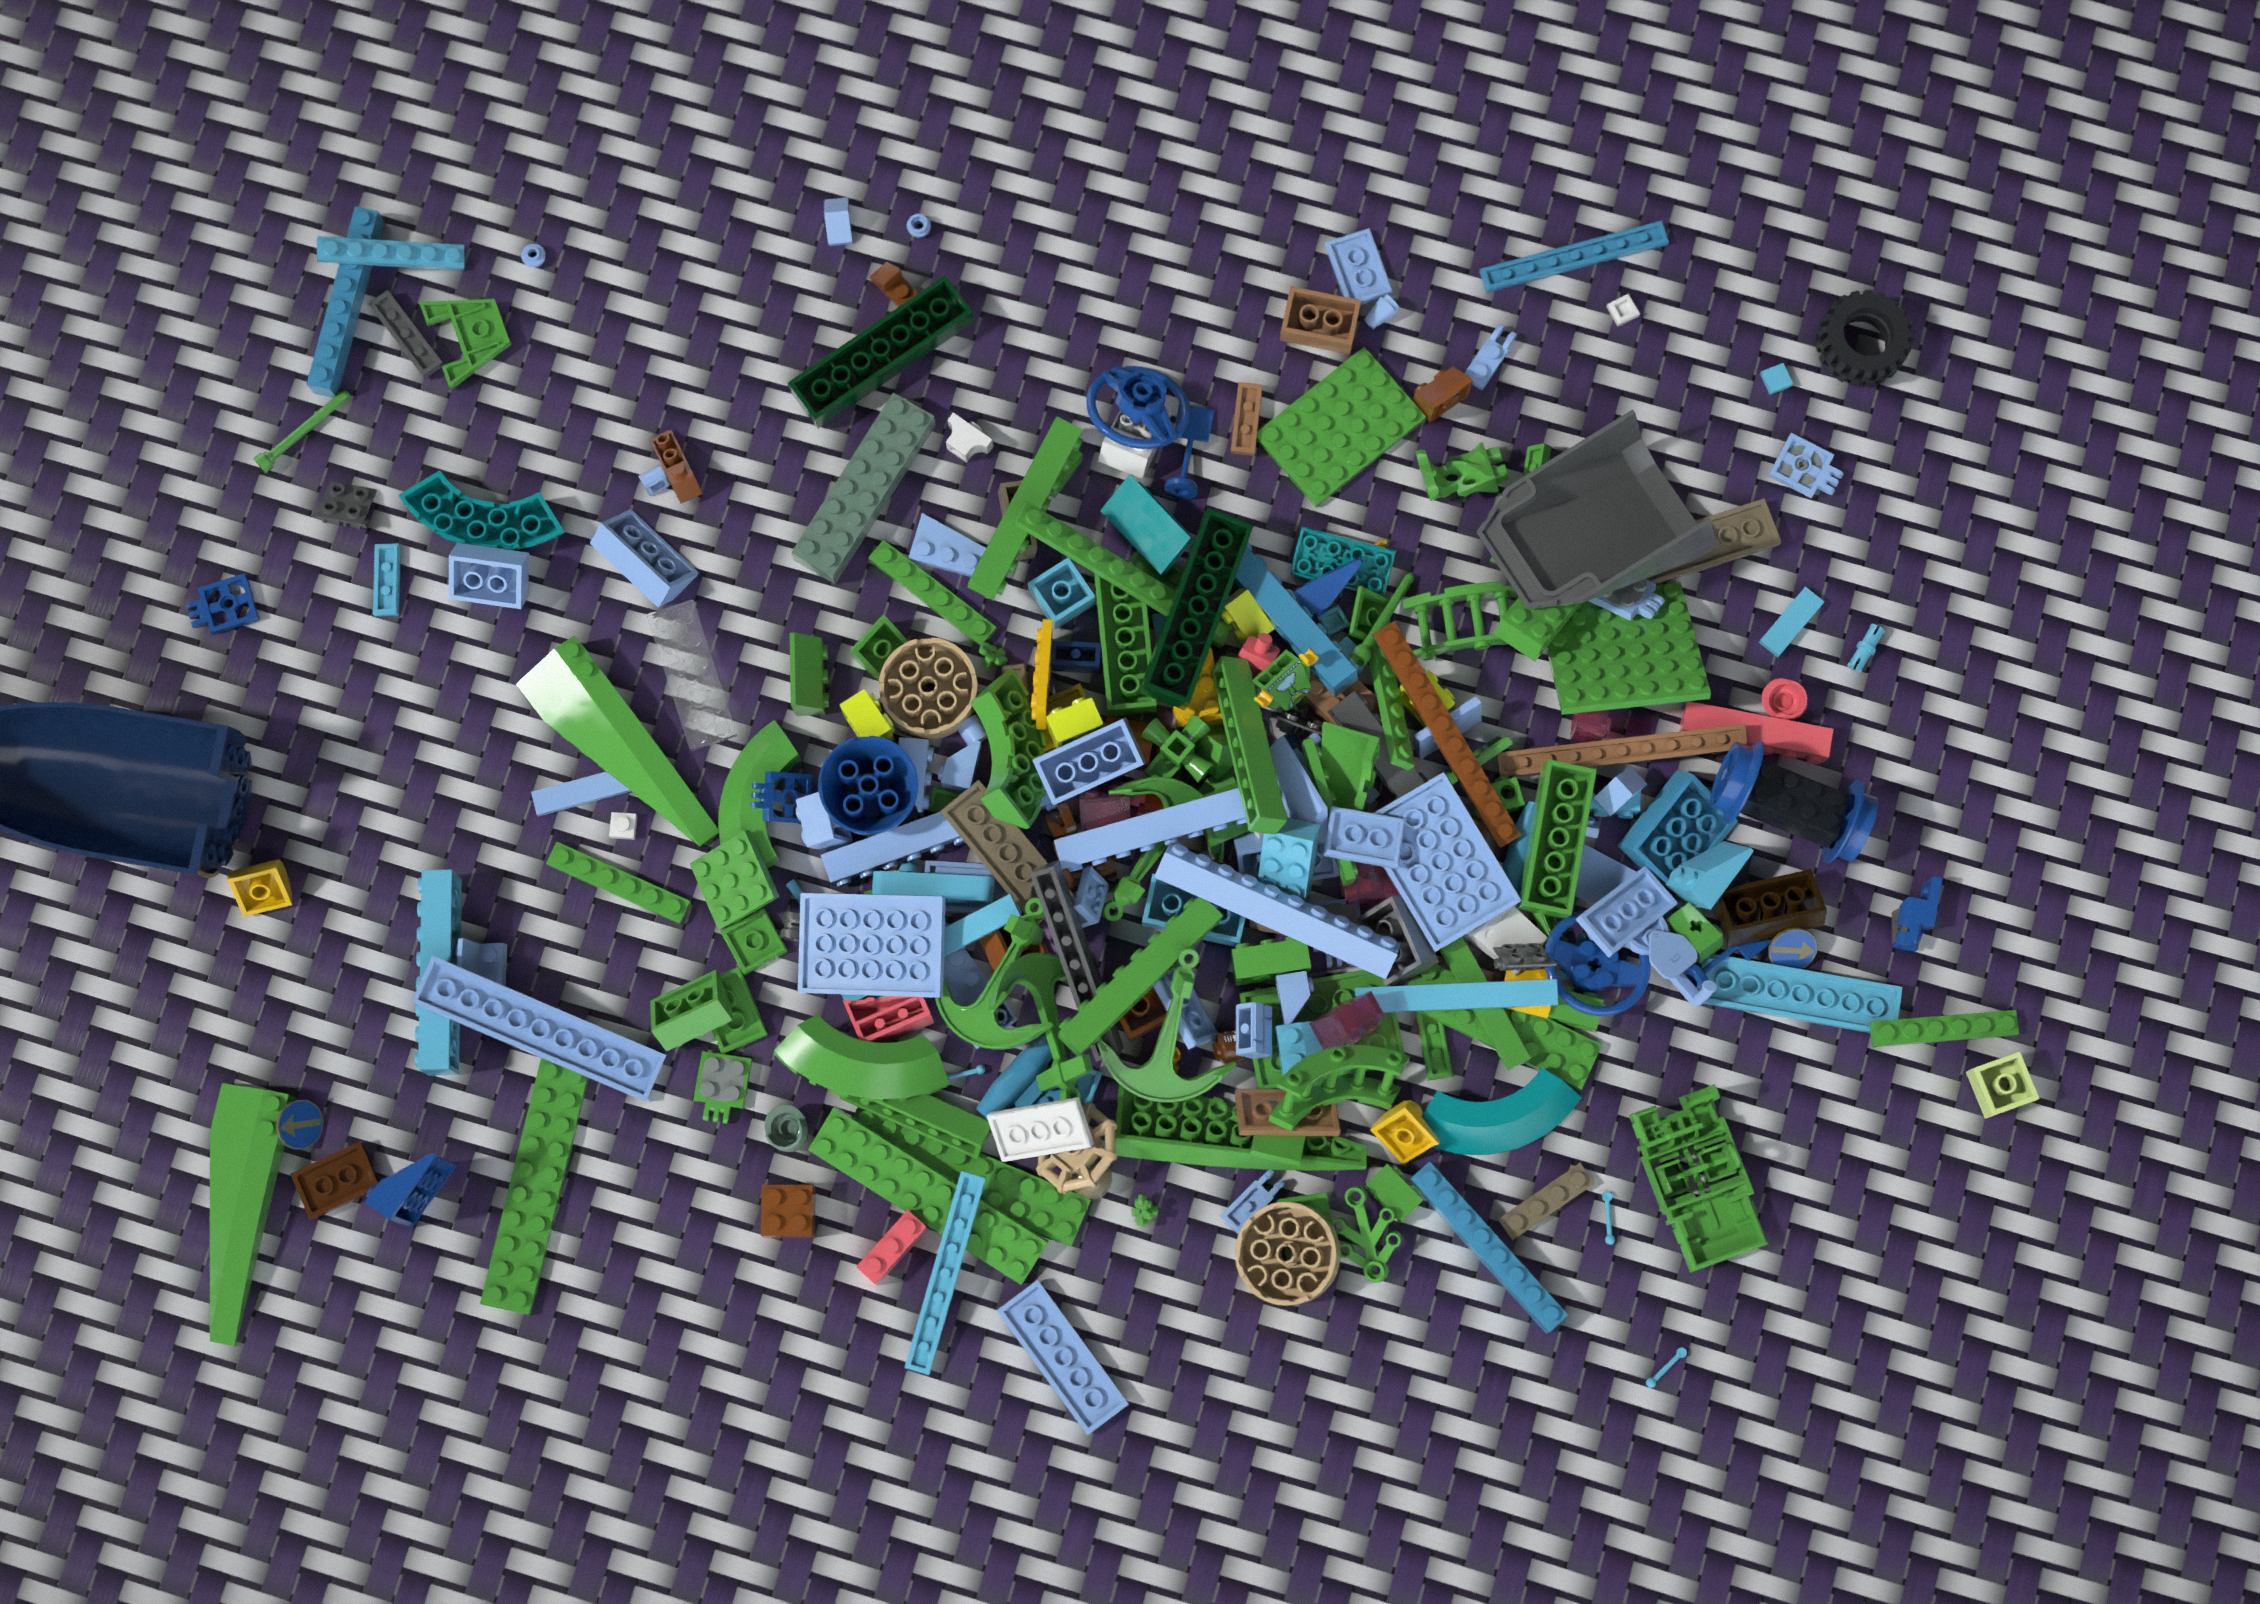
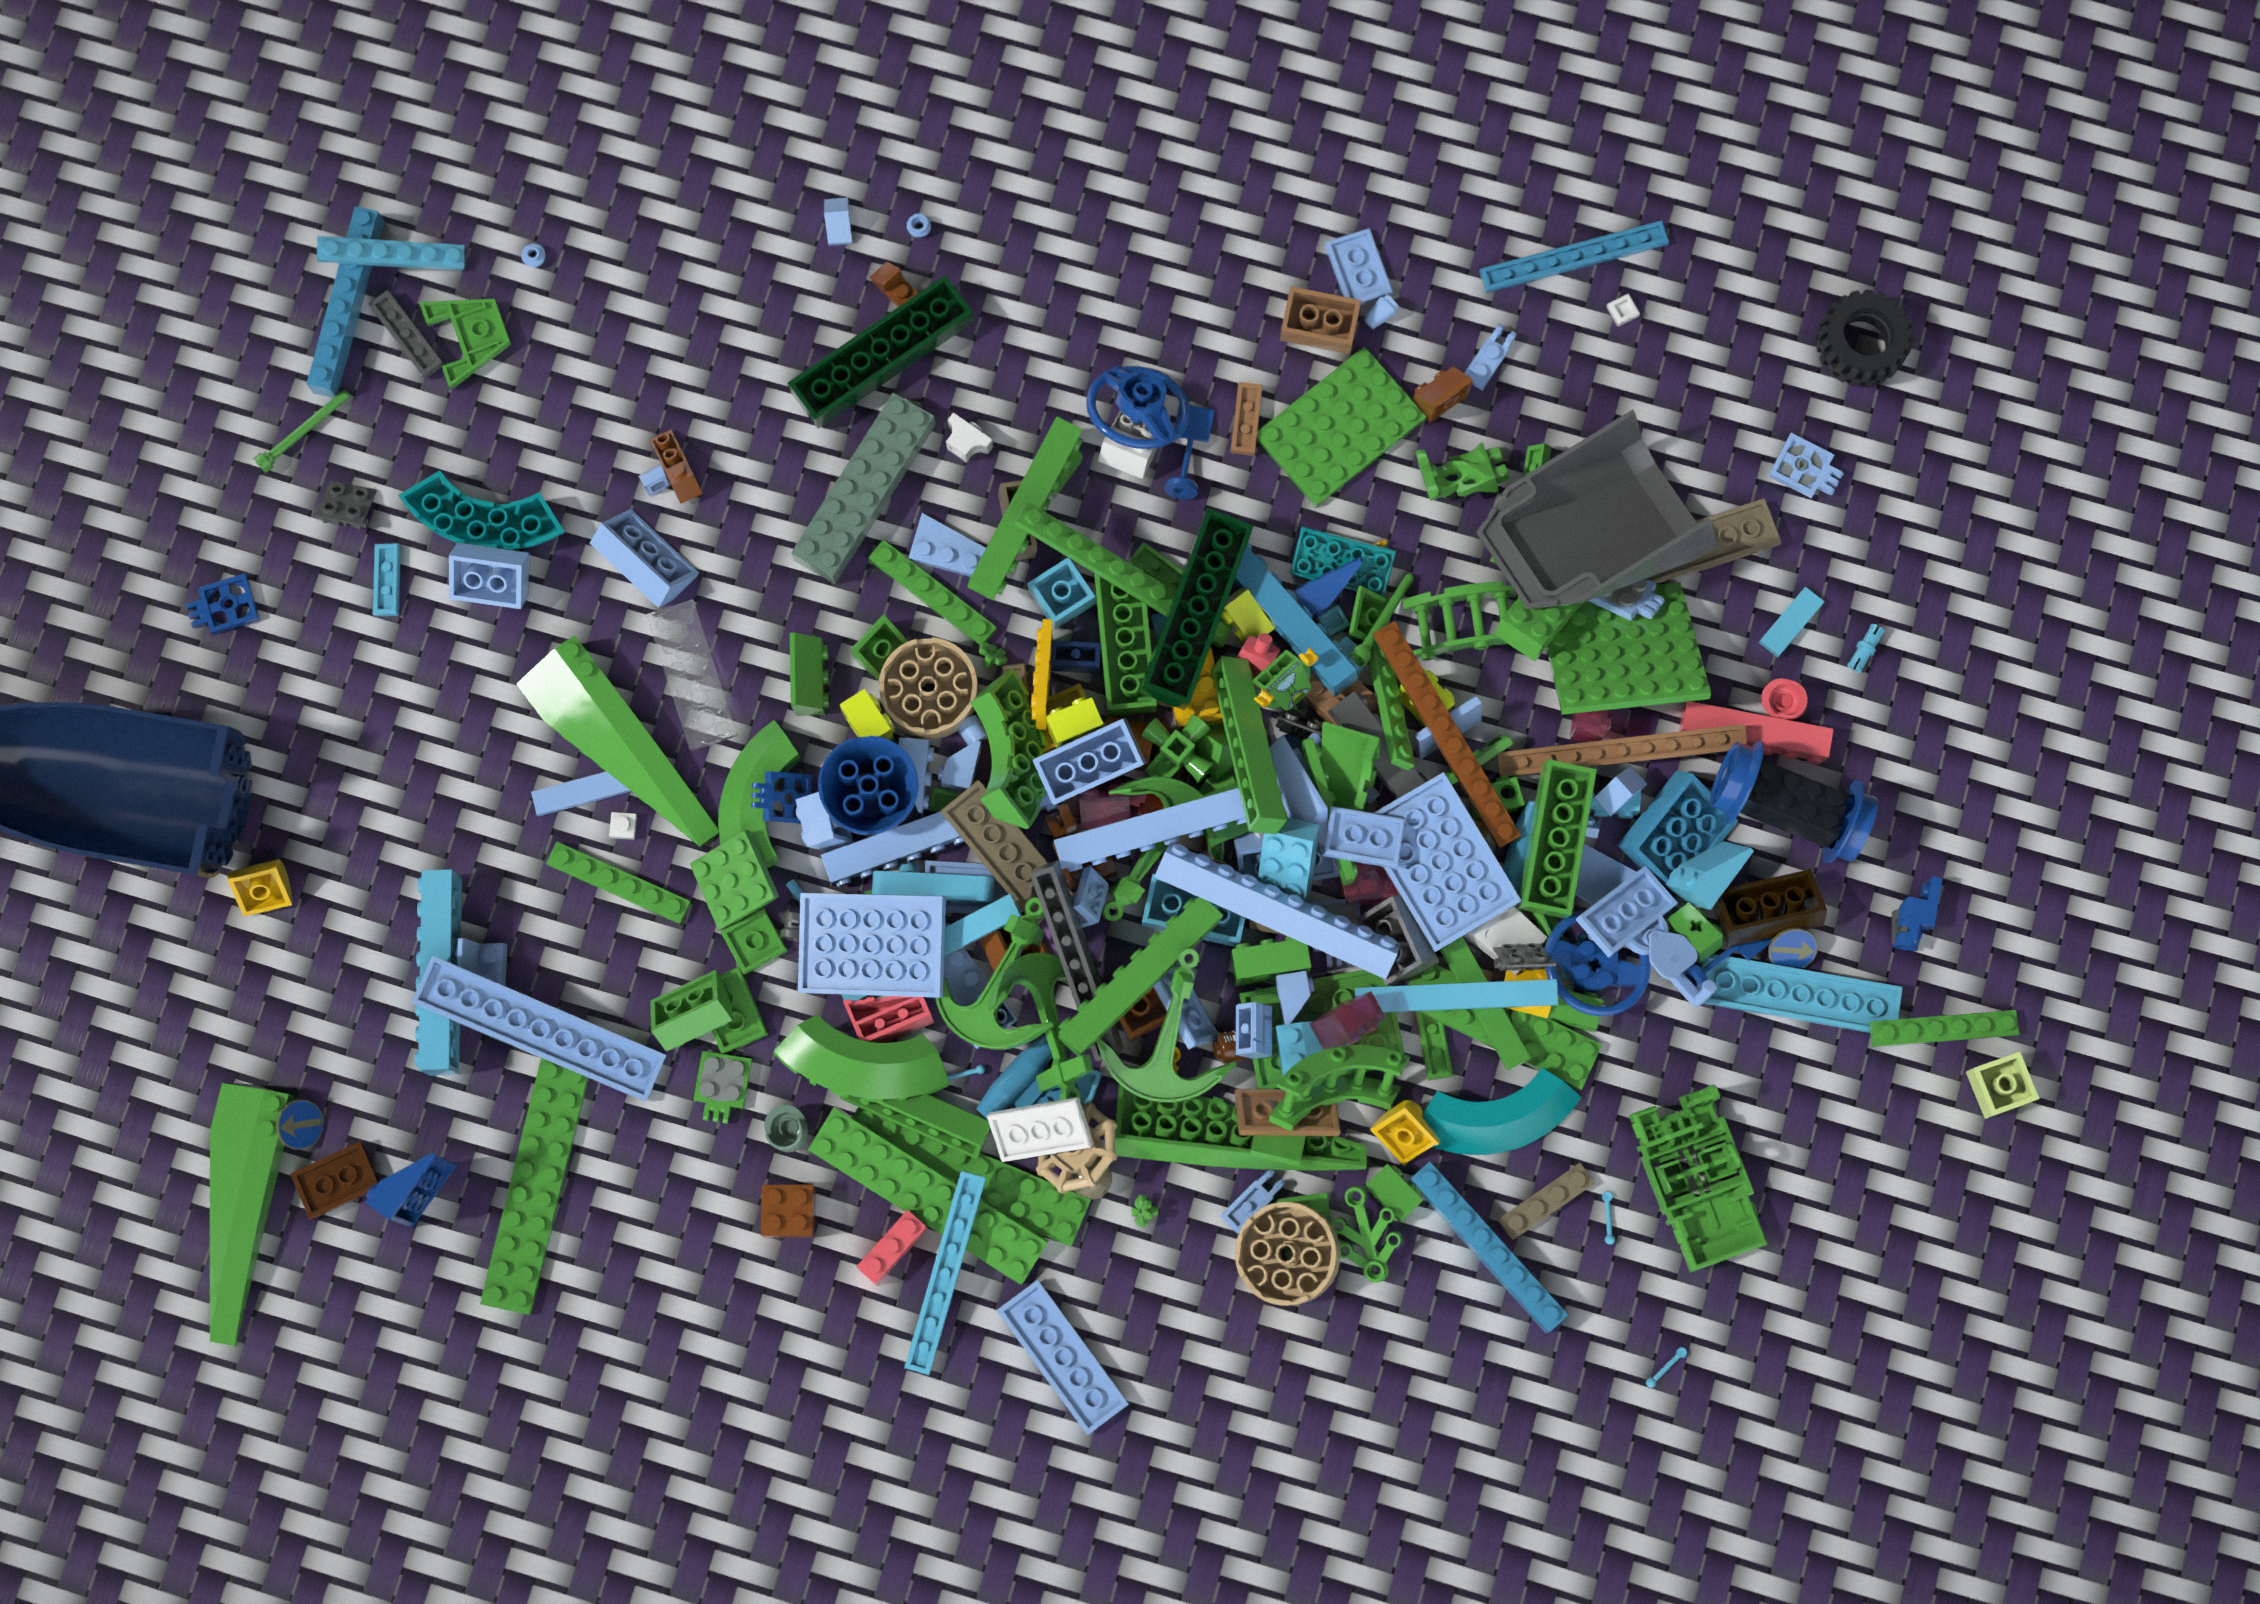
teal tile [1100,474,1195,575] -> none
medium azure tile [1760,363,1793,395] -> none

